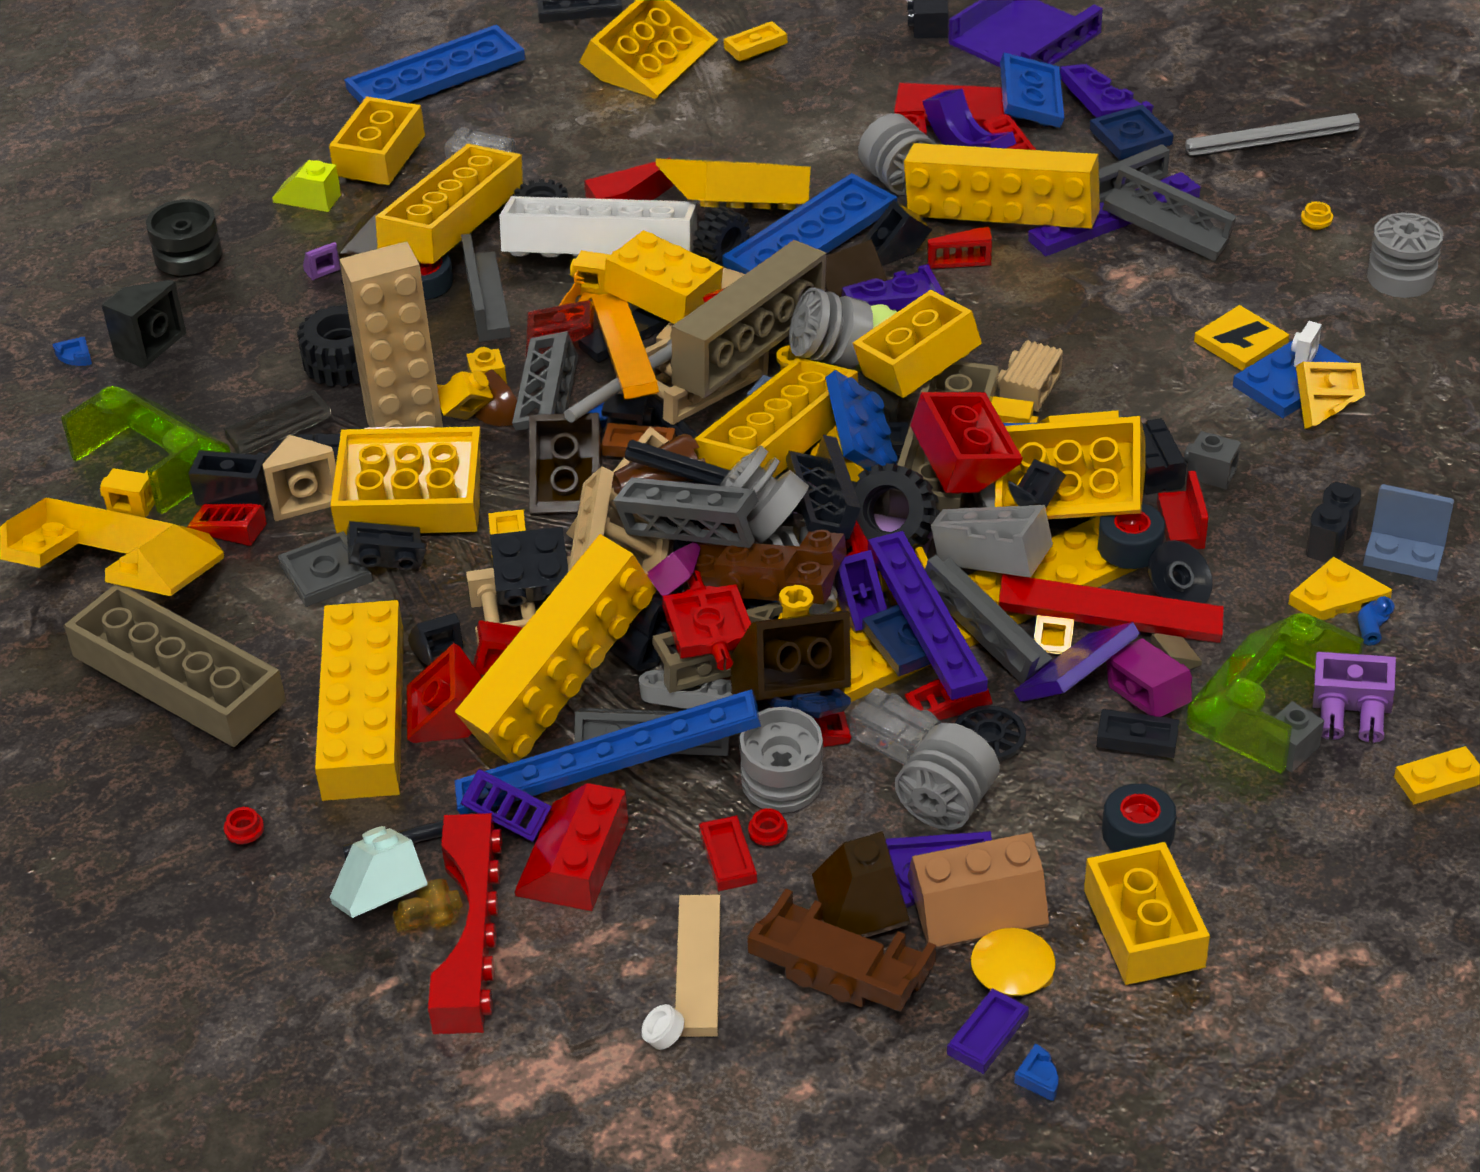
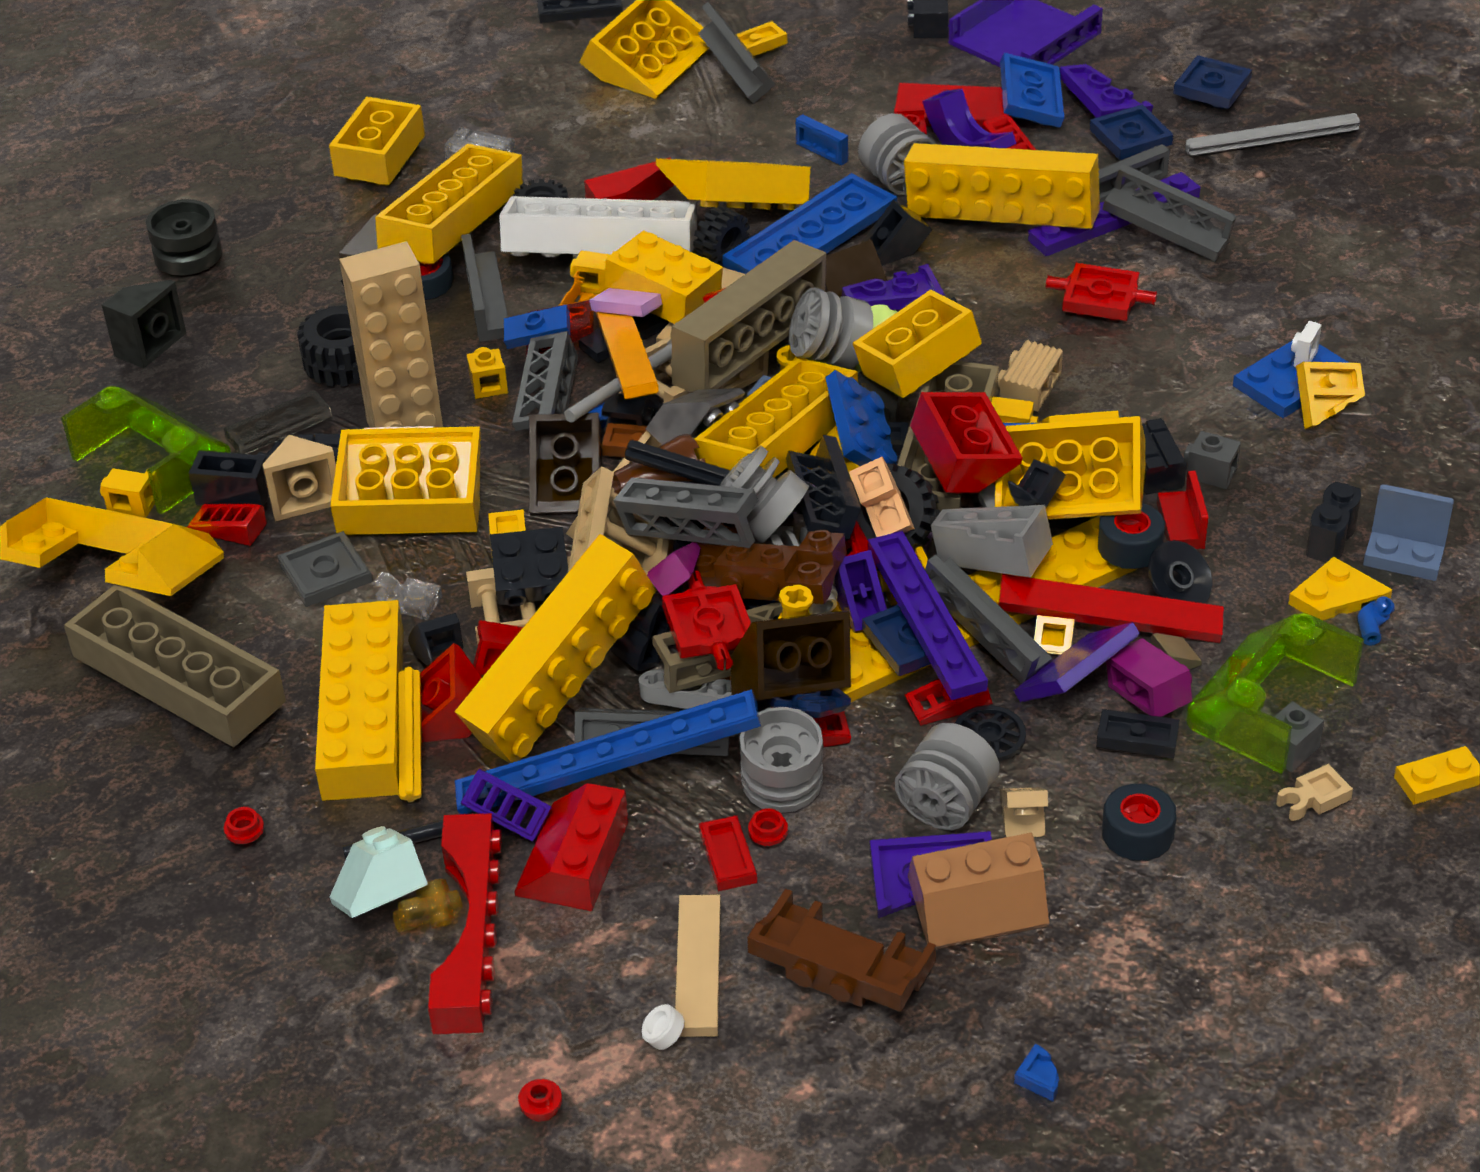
blue tile [52,337,92,366] -> none
neon yellow slope [272,160,341,212] -> none
medium lavender slope [303,242,341,280] -> none
blue plate [345,24,525,104] -> none
black bracket [347,521,426,570] -> none
yellow brick [437,370,494,420] -> none
reddish brown brick [474,369,517,426] -> none
dark brown slope [812,831,911,938] -> none
clear brick [850,688,941,765] -> none
red slope [927,227,992,269] -> none
dark purple tile [947,988,1029,1074] -> none
yellow dish [971,928,1055,998] -> none
yellow brick [1084,842,1210,985] -> none
yellow tile [1194,305,1290,371] -> none
yellow plate [1301,202,1333,230] -> none
medium lavender brick [1313,652,1396,743] -> none
light grey wheel [1367,213,1443,298] -> none
none -> clear plate [373,572,442,620]
none -> yellow axle [398,667,422,803]
none -> blue plate [504,304,570,349]
none -> red plate [518,1079,562,1122]
none -> lavender tile [590,288,662,317]
none -> flat silver slope [646,388,745,450]
none -> dark grey fence [698,2,776,104]
none -> blue plate [796,114,848,166]
none -> light nougat slope [849,457,915,537]
none -> tan slope [1000,787,1048,837]
none -> red plate [1045,263,1157,321]
none -> dark blue plate [1173,55,1252,109]
none -> tan plate [1276,764,1353,821]

